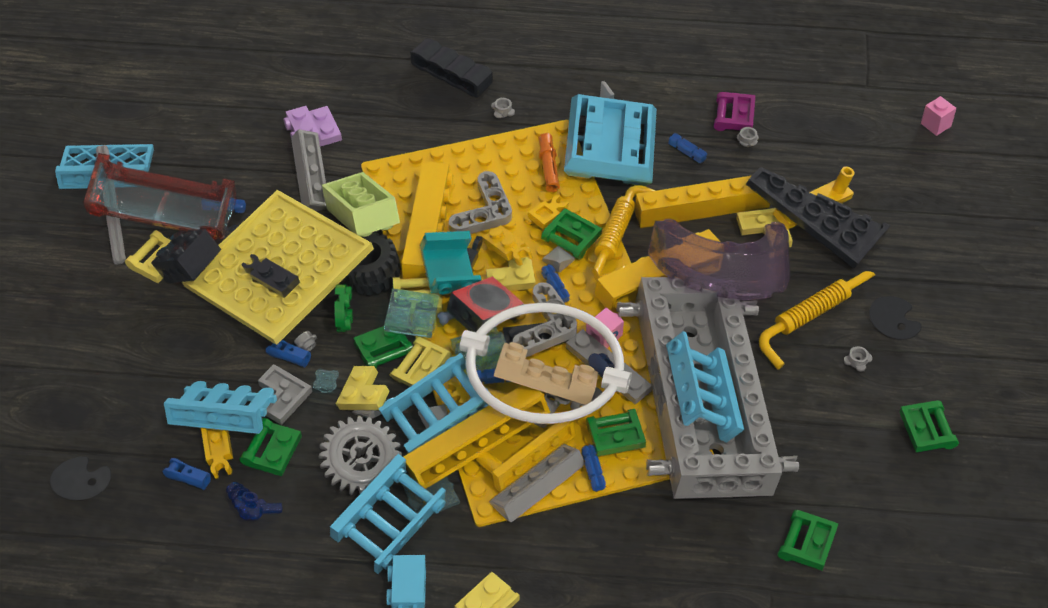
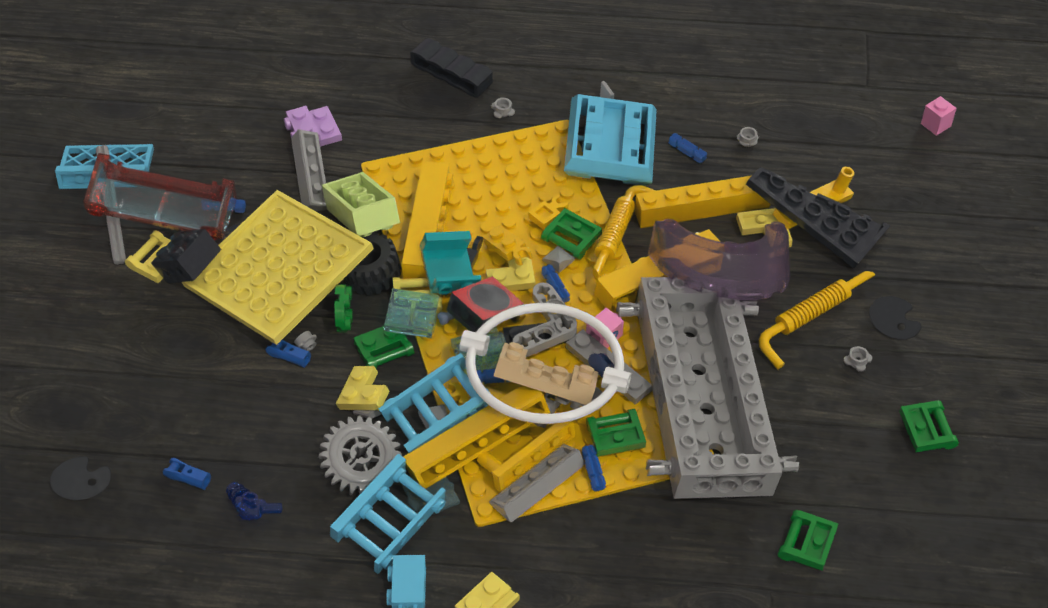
medium azure fence [164,381,277,434] -> none
yellow plate [201,428,233,479] -> none
green plate [239,418,302,476] -> none
black plate [241,254,300,298] -> none
light grey plate [258,364,312,425] -> none
clear light blue plate [313,369,339,393] -> none
light yellow plate [390,337,452,387] -> none
light grey beam [449,171,512,234] -> none
orange pin [538,133,560,192] -> none
medium azure fence [666,331,744,443] -> none
magenta plate [714,92,755,131] -> none

